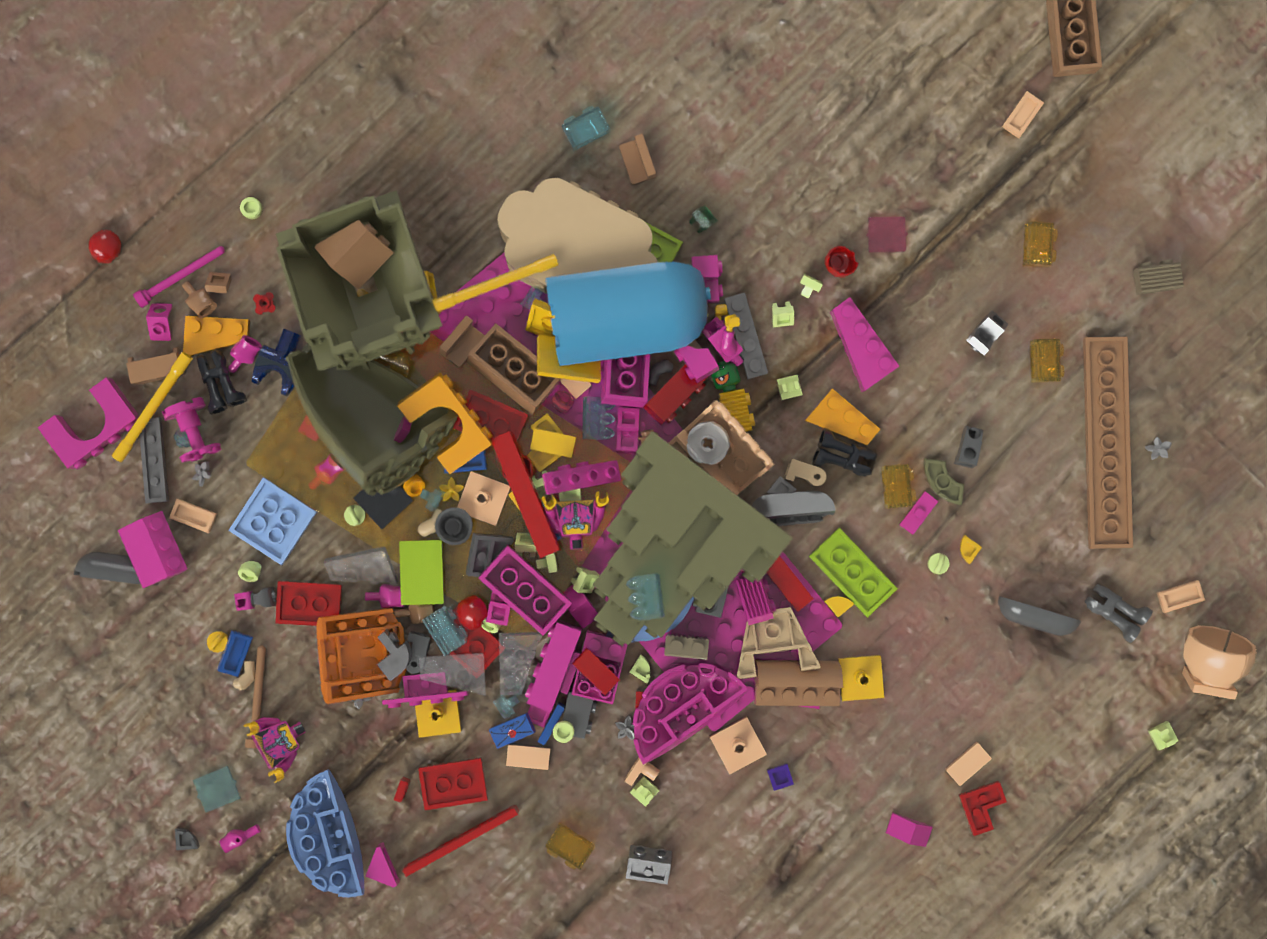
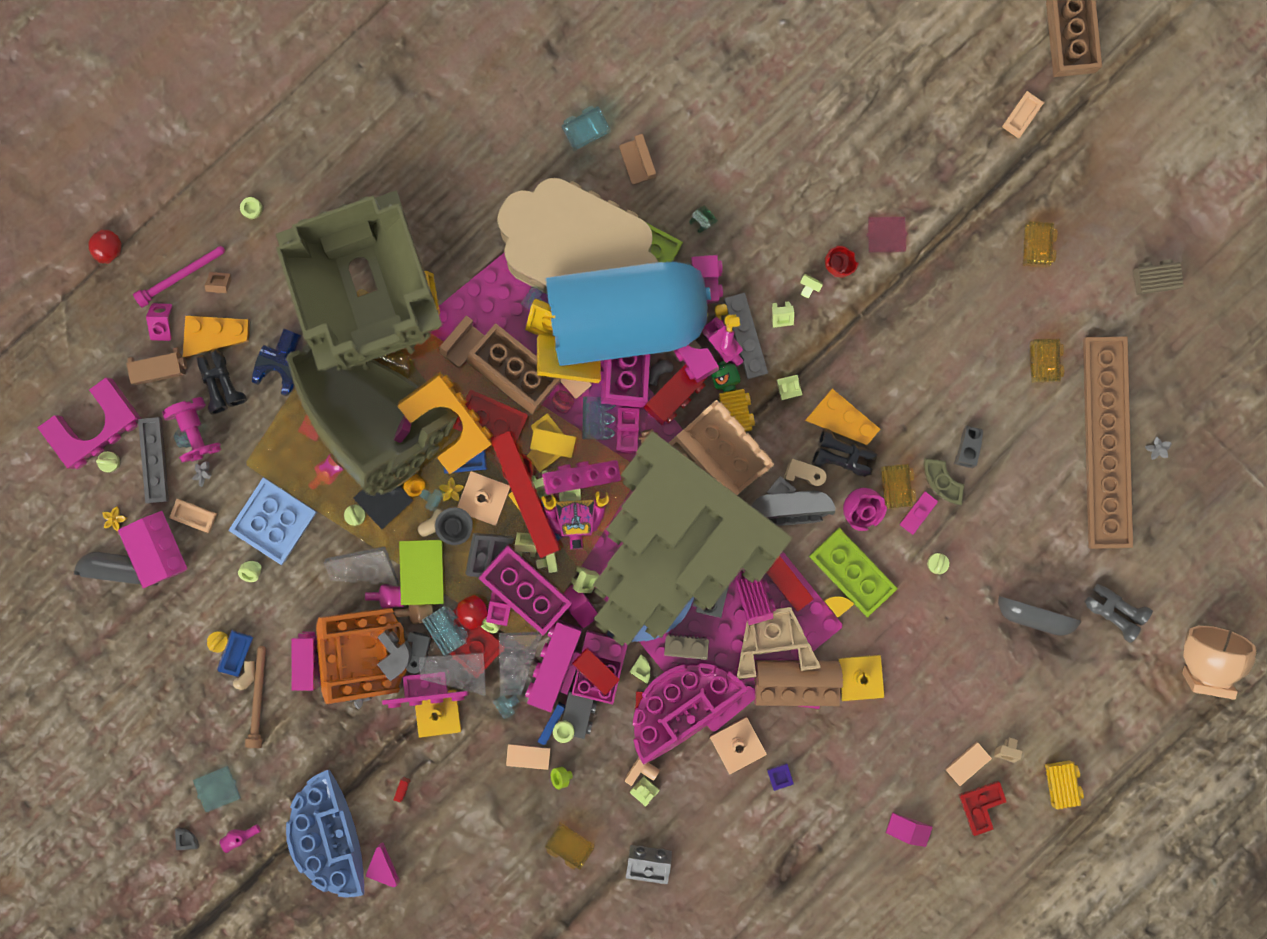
yellow piece [111,352,193,462] -> none
medium nougat piece [182,282,217,318] -> none
dark pink piece [228,335,262,373] -> none
leg [234,587,276,611] -> none
torso [243,717,306,783] -> none
red plate [253,292,276,315] -> none
red plate [275,581,343,626] -> none
medium nougat slope [314,220,394,290] -> none
red tile [402,804,519,877] -> none
red plate [418,757,488,810] -> none
yellow piece [432,254,558,312] -> none
blue tile [489,712,536,749] -> none
dark pink tile [528,705,550,728] -> none
light grey plant [615,715,634,740] -> none
clear light blue plate [626,573,665,620] -> none
white plate [687,421,730,465] -> none
dark pink wedge [830,297,899,393] -> none
yellow tile [960,535,982,564] -> none
flat silver brick [966,310,1008,355] -> none
yellowish green tile [1148,721,1178,750] -> none
light nougat tile [1156,580,1205,613] -> none
none -> yellowish green tile [96,451,120,472]
none -> yellow plant [102,506,127,531]
none -> dark pink brick [292,631,321,691]
none -> lime tile [551,767,573,789]
none -> dark pink cylinder [843,488,887,531]
none -> tan tile [994,737,1022,763]
none -> yellow brick [1045,760,1084,809]

